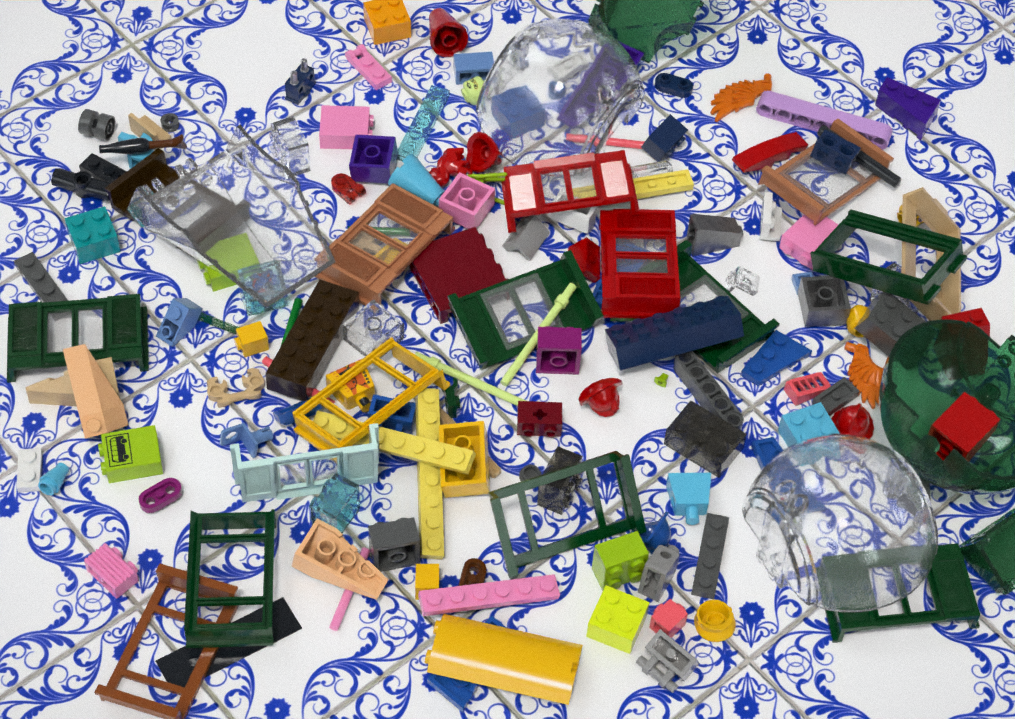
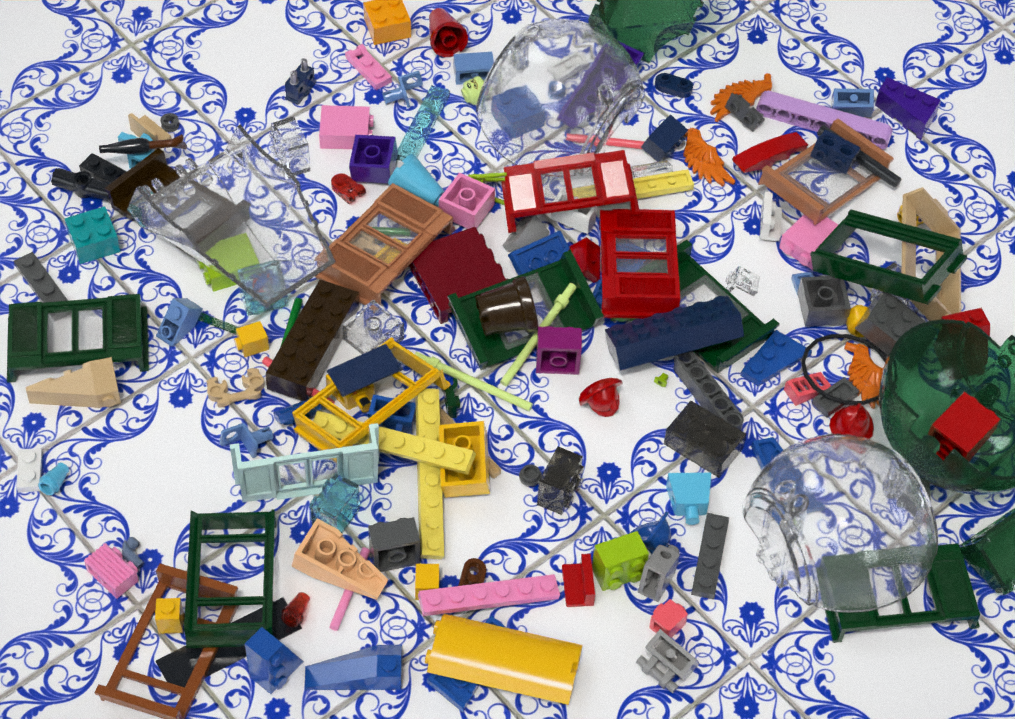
light nougat wedge [63,344,128,439] -> none
dark grey wheel [78,109,116,141] -> none
lime brick [98,425,163,484] -> none
magenta plate [138,478,182,513] -> none
red animal [429,148,473,187] -> none
red helmet [466,132,503,173] -> none
dark green piece [488,451,647,578] -> none
dark red brick [517,401,562,438] -> none
neon yellow brick [586,585,650,654] -> none
flat silver slope [686,214,743,256] -> none
yellow piece [694,600,736,642] -> none
medium azure brick [778,402,842,465] -> none
none -> sand blue arm [122,537,144,569]
none -> yellow brick [155,598,184,634]
none -> blue wedge [245,627,304,694]
none -> clear red cone [281,592,310,627]
none -> wedge [304,645,402,690]
none -> dark blue piece [326,344,403,397]
none -> medium blue bracket [382,71,423,108]
none -> dark brown piece [475,276,538,337]
none -> blue wing [508,231,570,290]
none -> red panel [562,554,595,607]
none -> orange animal [683,128,735,186]
none -> dark grey hinge [725,93,765,132]
none -> black piece [801,334,893,405]
none -> medium blue brick [832,88,874,117]

